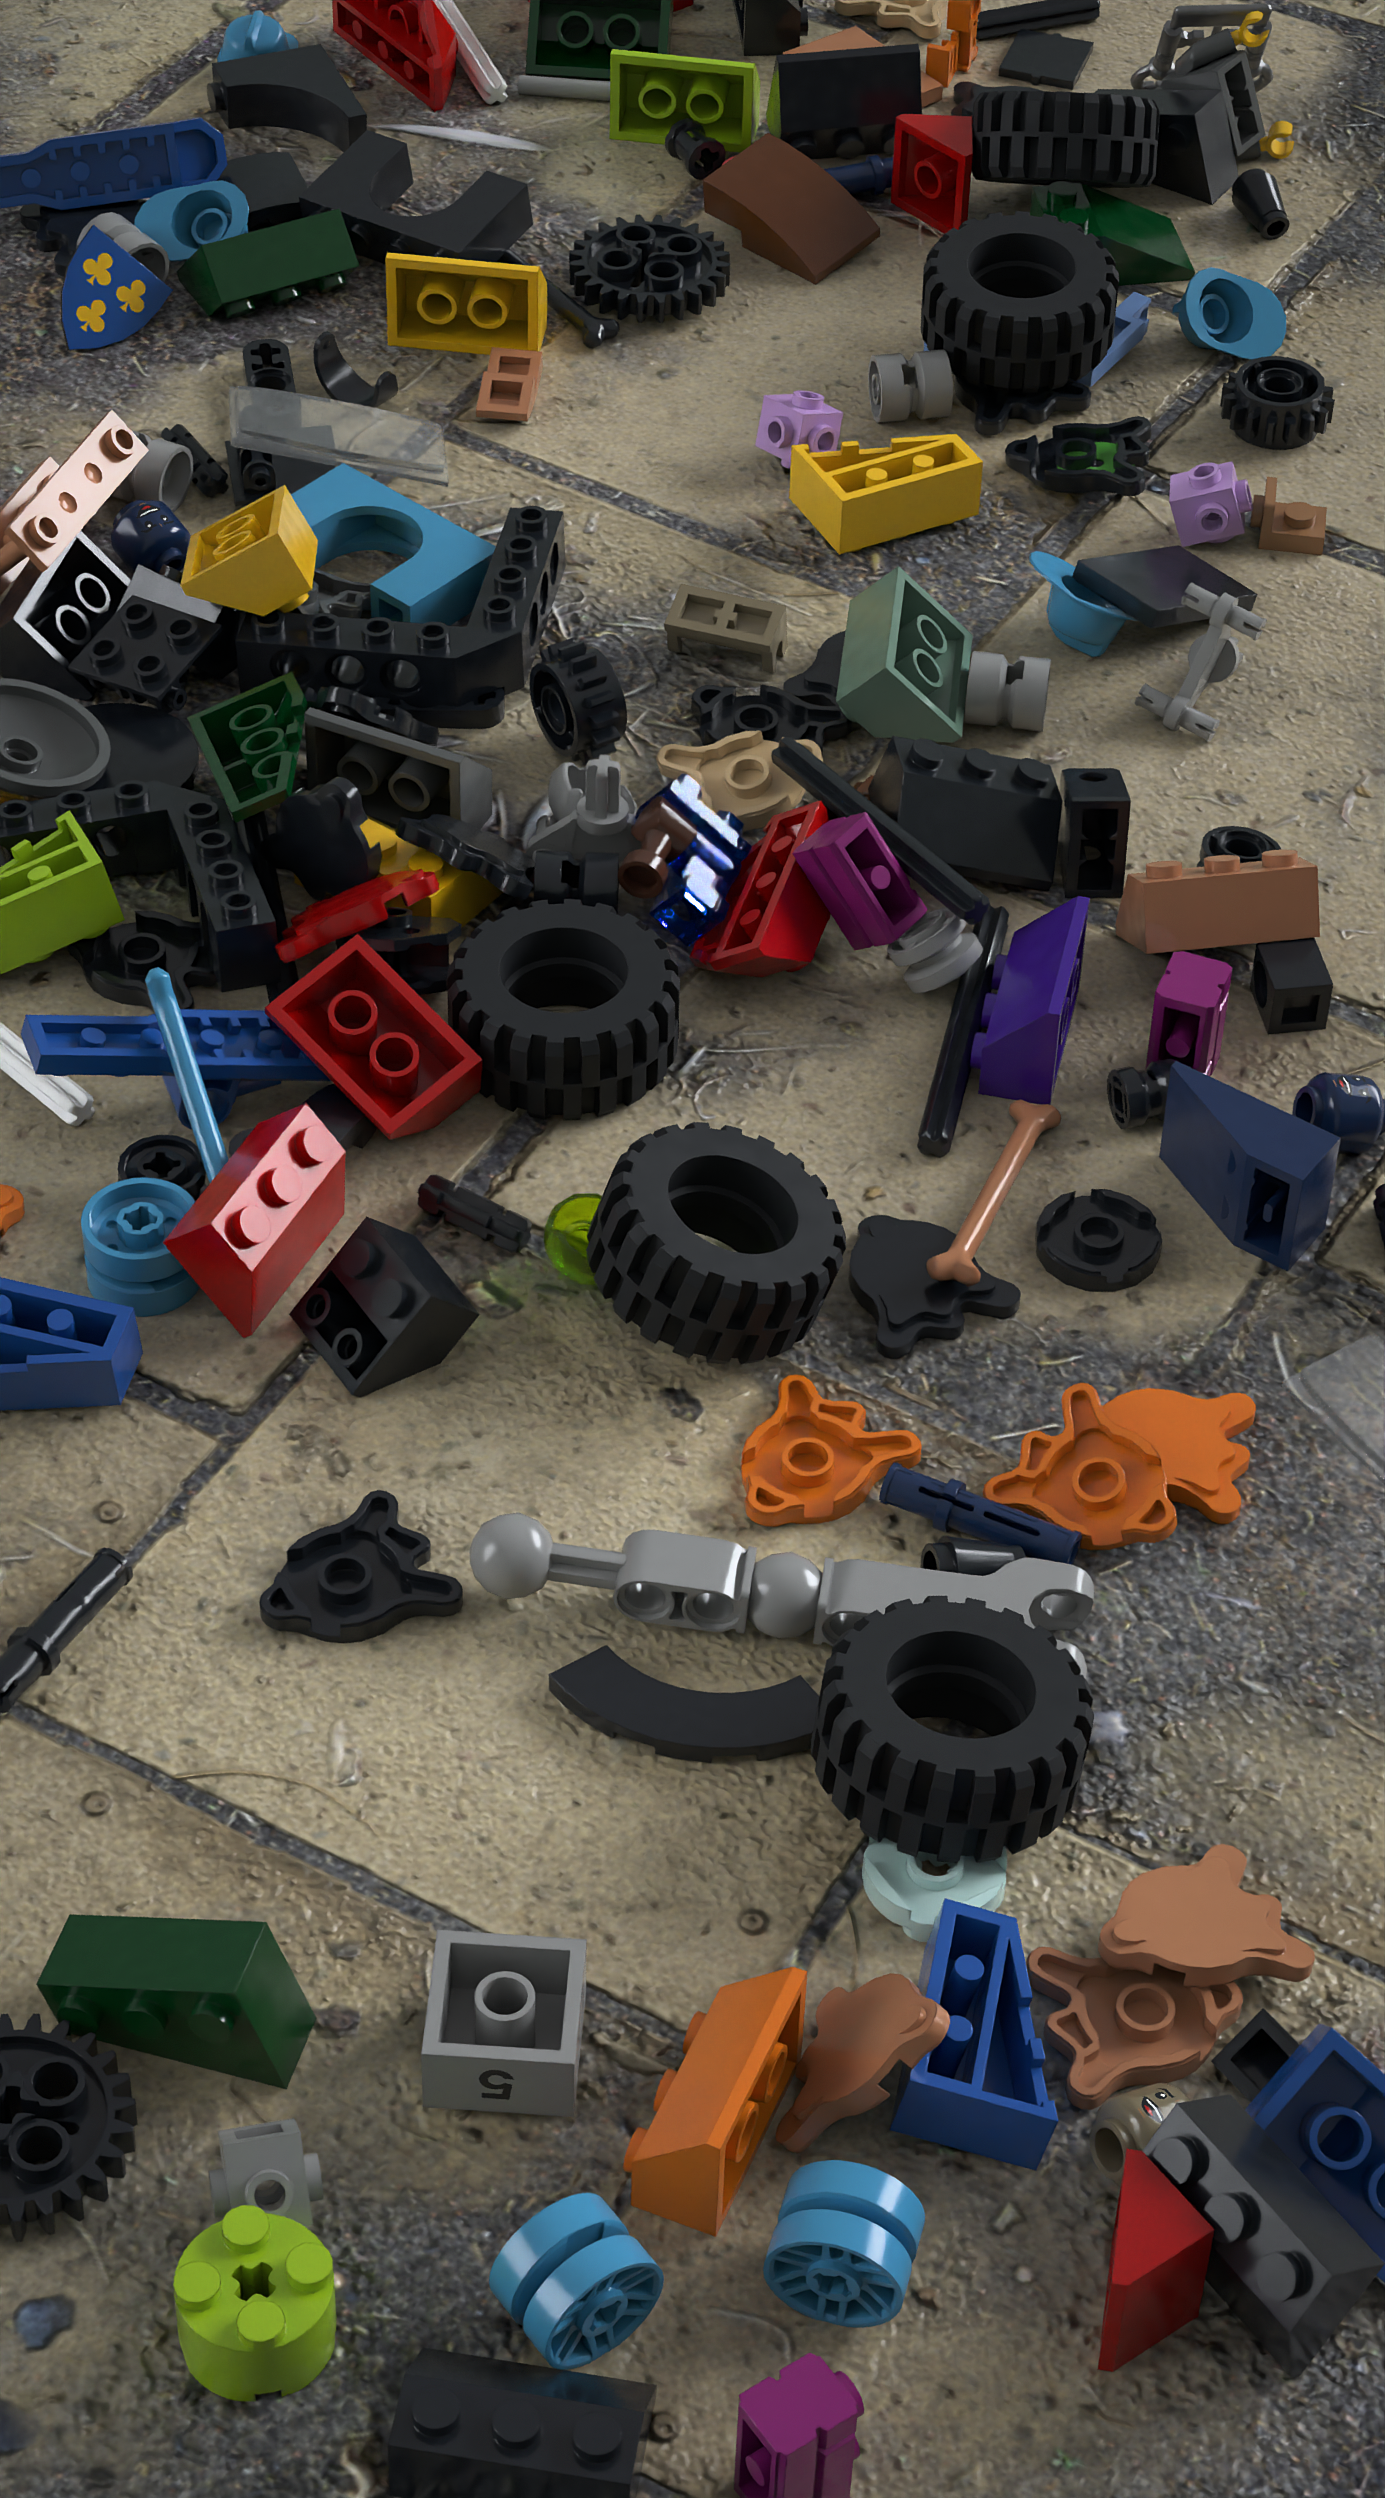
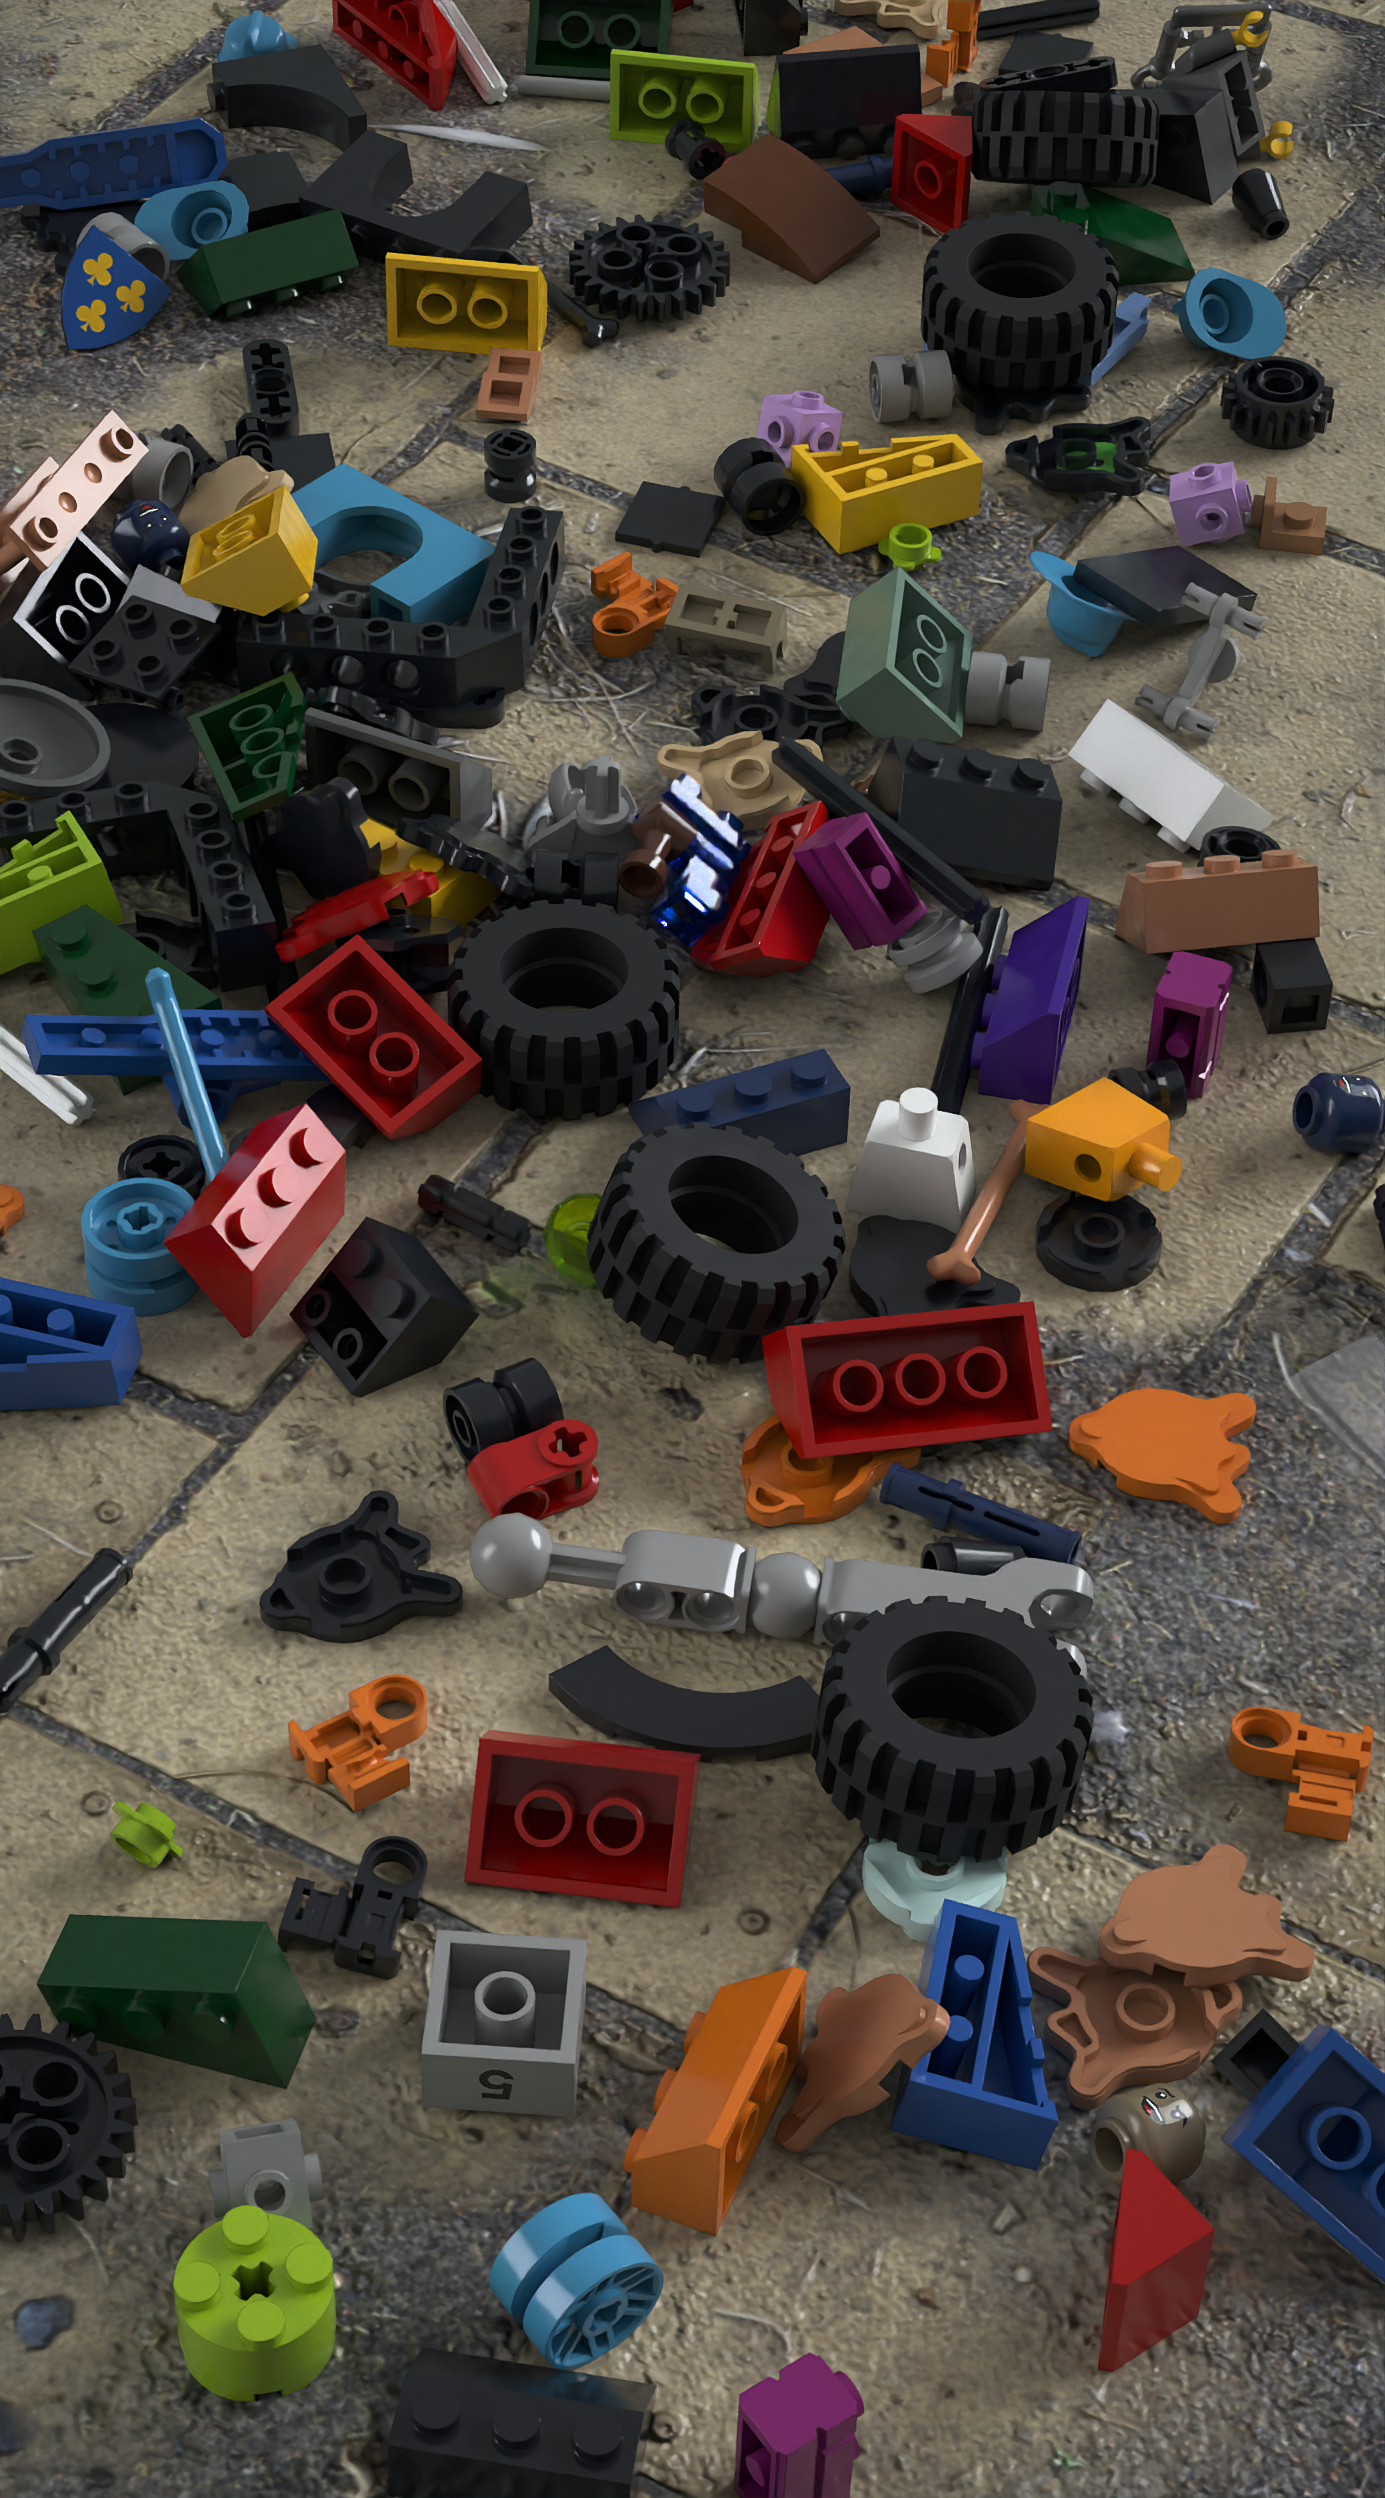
clear piece [228,386,449,487] -> none
black helmet [313,331,398,415] -> none
black gear [529,638,627,765] -> none
dark azure wheel [763,2160,925,2328] -> none
orange tile [983,1383,1177,1550] -> none
black torso [1057,768,1131,898] -> none
black slope [1143,2094,1385,2378] -> none
dark blue slope [1159,1061,1341,1271] -> none
none -> dark green wedge [32,905,223,1096]
none -> lime plate [110,1801,184,1868]
none -> tan tile [178,455,294,536]
none -> black piece [277,1836,428,1980]
none -> orange piece [288,1674,427,1812]
none -> black wheel [443,1357,564,1465]
none -> red slope [464,1730,701,1908]
none -> red piece [466,1419,599,1521]
none -> black wheel [484,429,536,503]
none -> orange piece [591,551,679,658]
none -> black piece [615,481,726,558]
none -> dark blue slope [629,1049,851,1157]
none -> black wheel [714,437,805,537]
none -> red slope [762,1301,1053,1460]
none -> white torso [845,1087,976,1234]
none -> lime plate [878,523,941,572]
none -> black beam [979,56,1118,93]
none -> light orange torso [1025,1077,1182,1202]
none -> white slope [1068,699,1275,854]
none -> orange piece [1227,1707,1374,1842]

